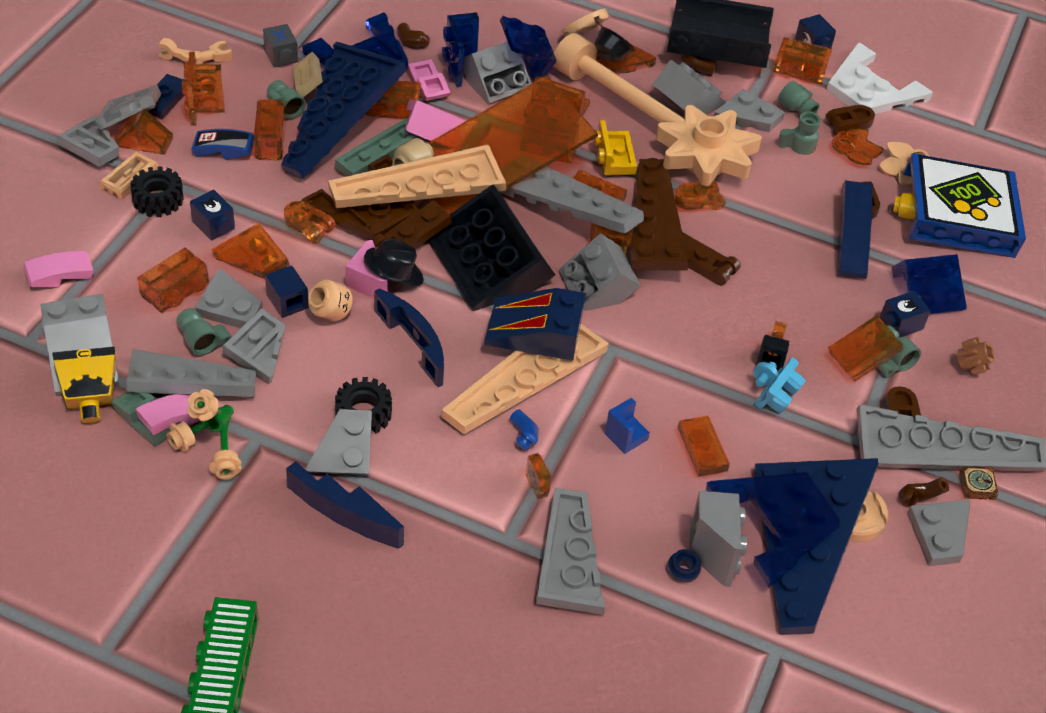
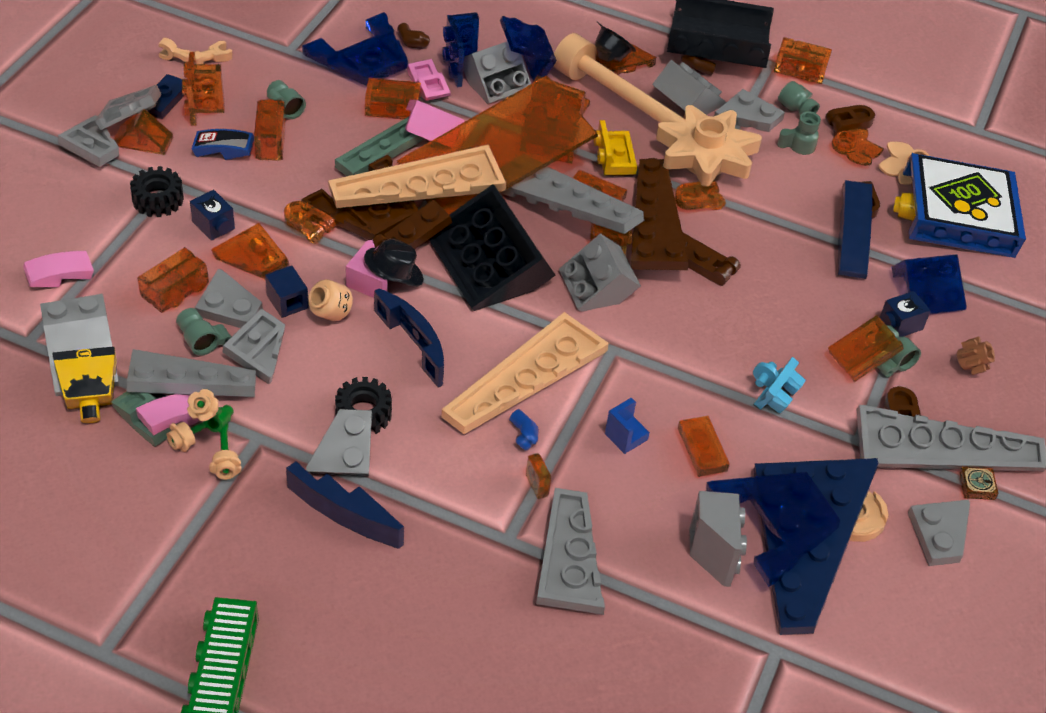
light nougat tile [99,152,158,200] -> none
dark grey brick [263,24,298,67] -> none
dark blue wing [281,41,407,179] -> none
tan tile [293,52,323,98] -> none
tan head [393,138,434,166] -> none
dark blue slope [484,288,586,361] -> none
light nougat tile [561,8,610,37] -> none
dark blue plate [668,549,701,582] -> none
black piece [756,321,790,371] -> none
dark blue brick [795,14,836,56] -> none
white wing [827,42,933,114] -> none
reddish brown arm [900,477,949,506] -> none

